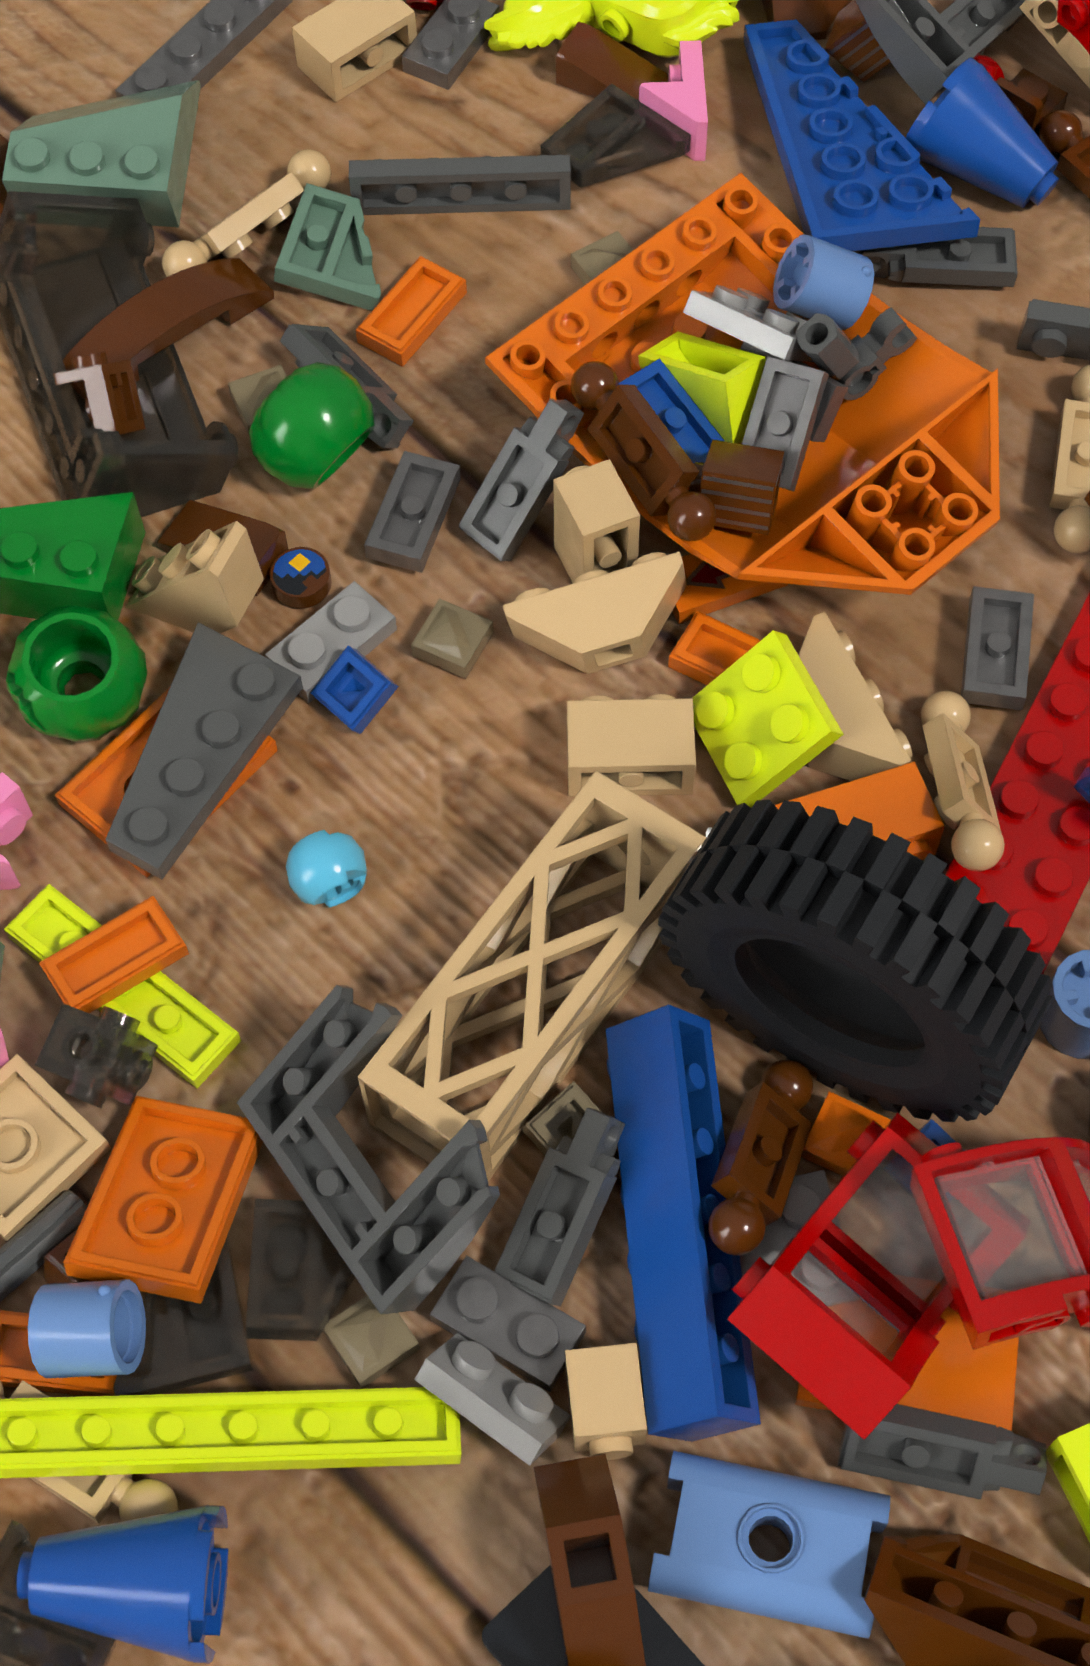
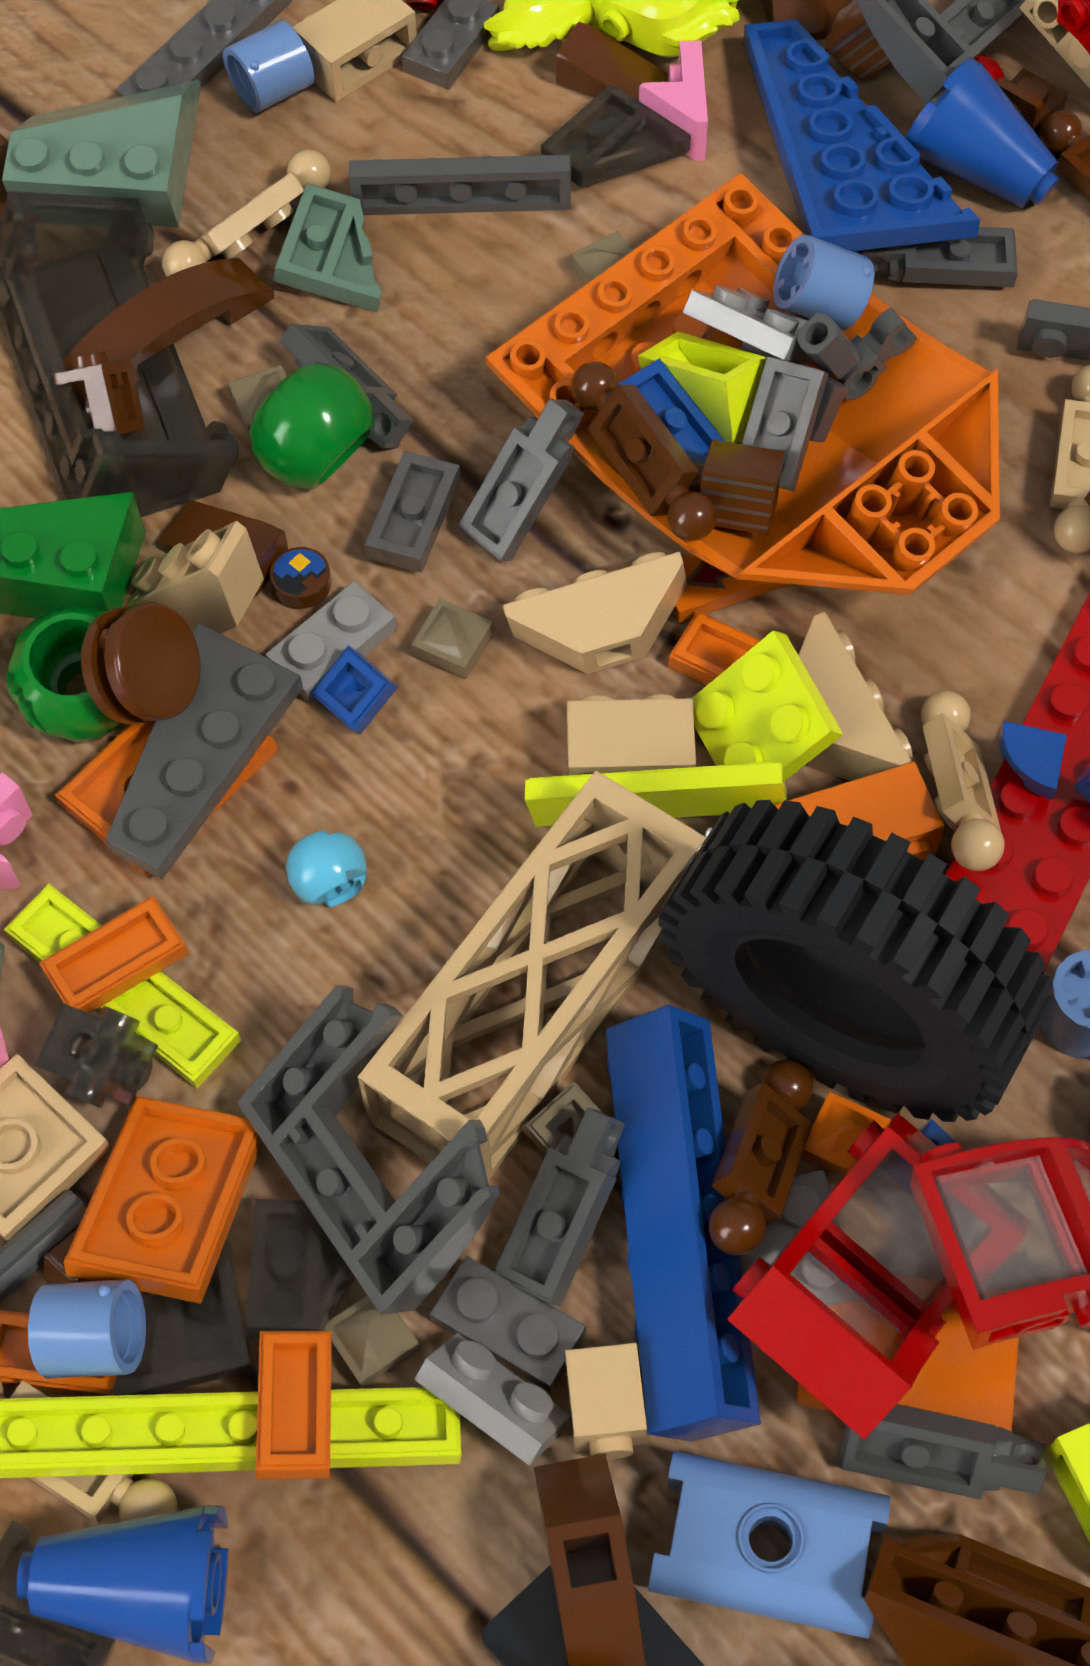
orange tile [356,256,467,367] -> none
tan brick [553,459,640,583] -> none
flat silver plate [961,586,1034,710] -> none
none -> reddish brown head [81,602,201,724]
none -> medium blue piece [223,19,315,114]
none -> orange tile [256,1331,332,1480]
none -> neon yellow tile [525,761,787,827]
none -> blue tile [999,721,1067,799]

